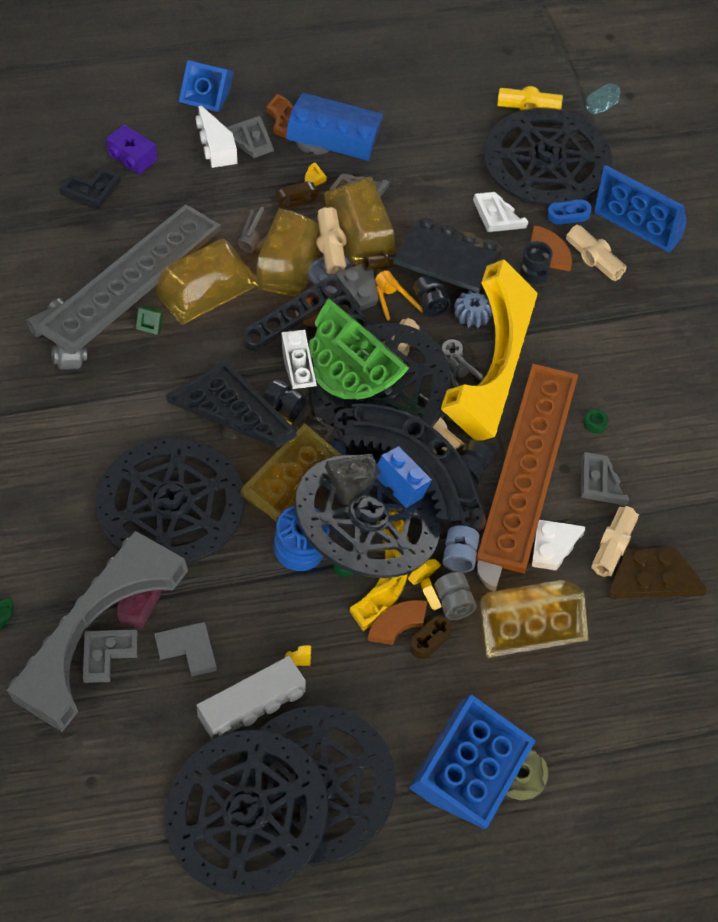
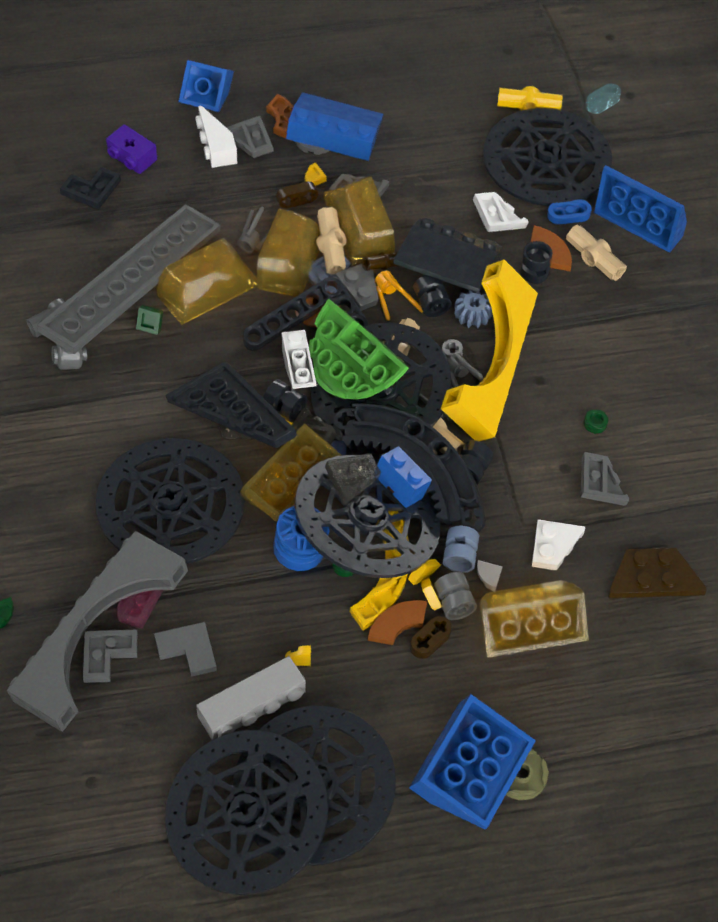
dark orange plate [476,364,578,574] -> none
tan piece [592,506,639,577] -> none

